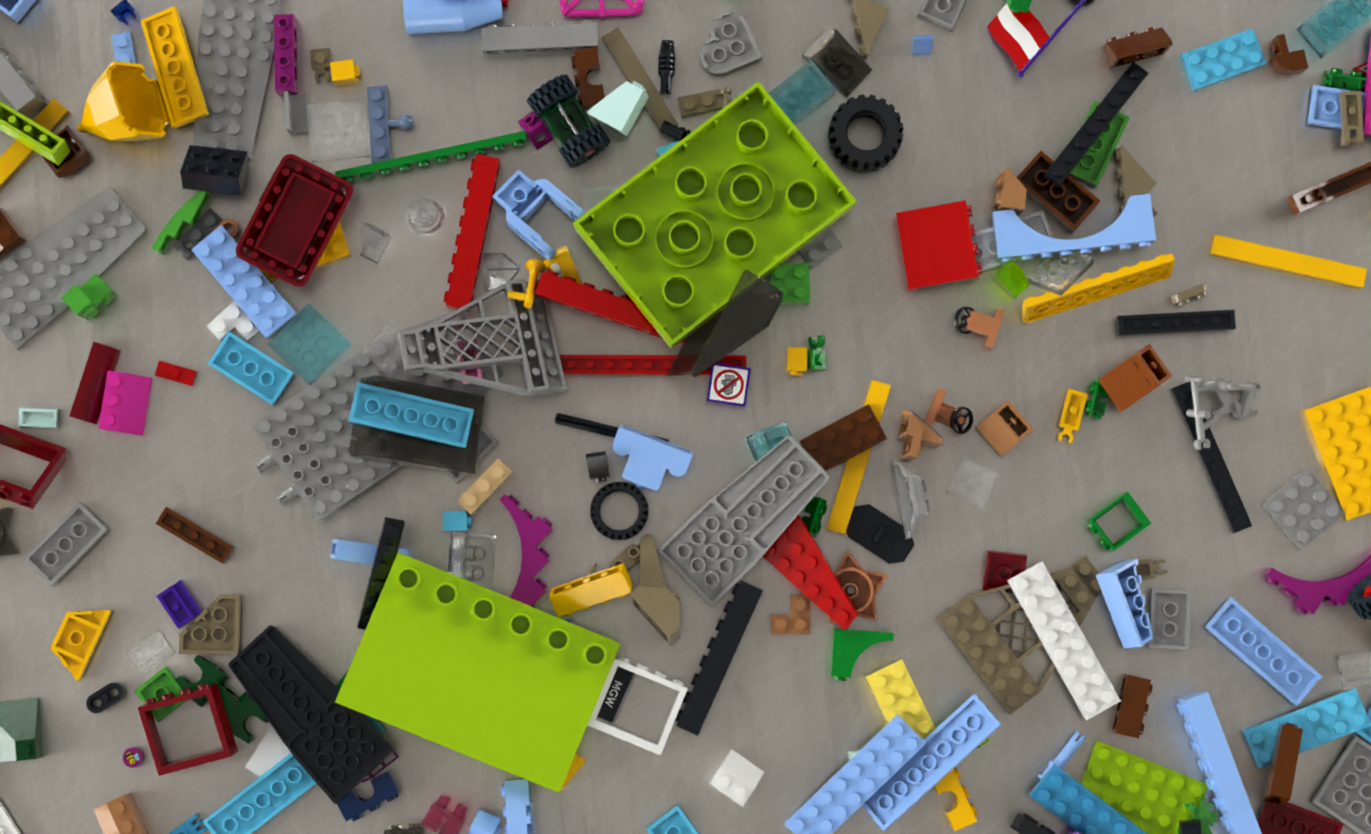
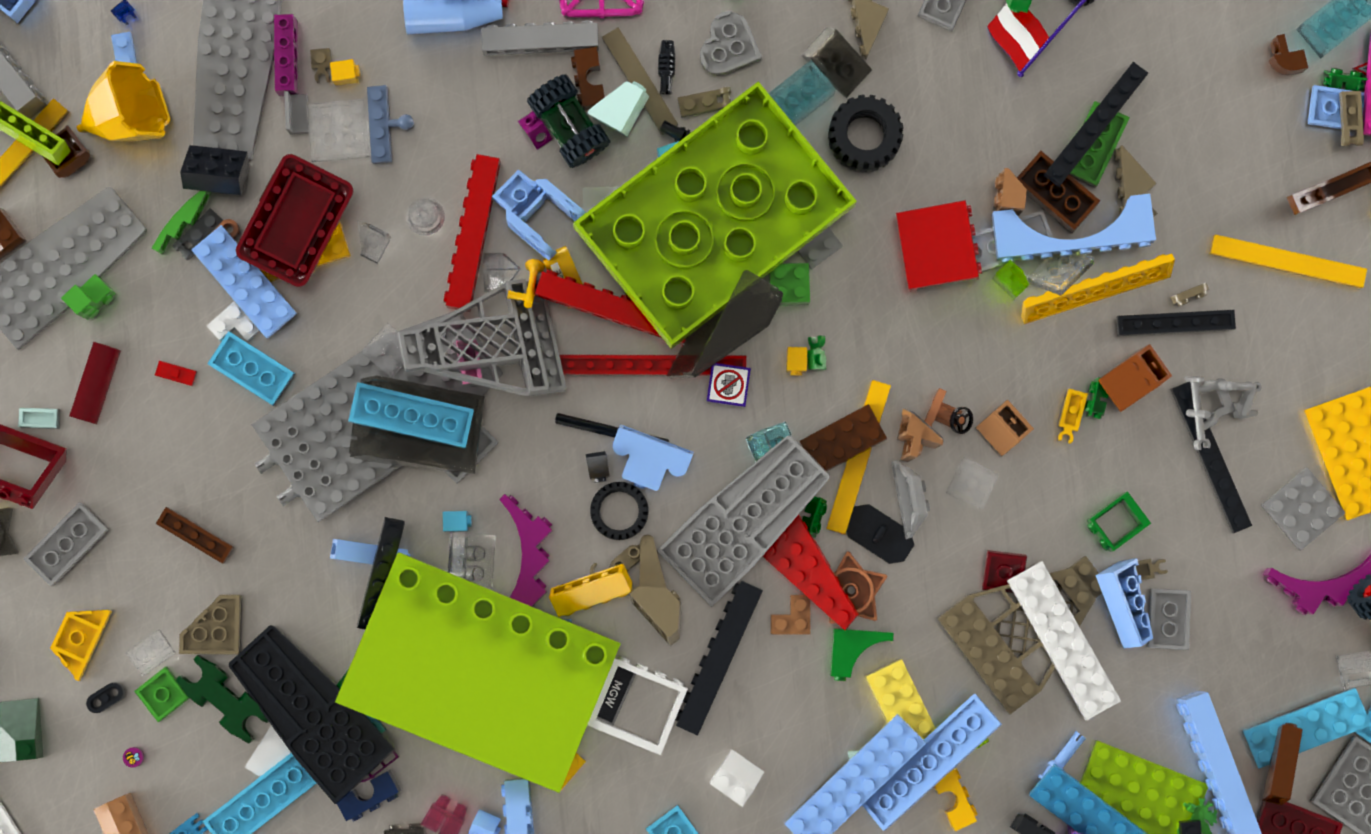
dark pink slope [98,371,152,436] -> none
dark red window [138,683,238,776] -> none
yellow plate [140,6,209,129] -> none
dark purple plate [156,580,203,629] -> none
clear light blue plate [268,303,351,385] -> none
green plate [335,131,528,183] -> none
tan brick [457,458,514,515] -> none
medium blue slope [912,35,933,55] -> none
nougat piece [954,307,1004,350] -> none
reddish brown slope [1103,27,1173,69] -> none
reddish brown brick [1112,674,1153,739] -> none
medium azure plate [1180,28,1267,91] -> none
light blue plate [1205,597,1322,706] -> none

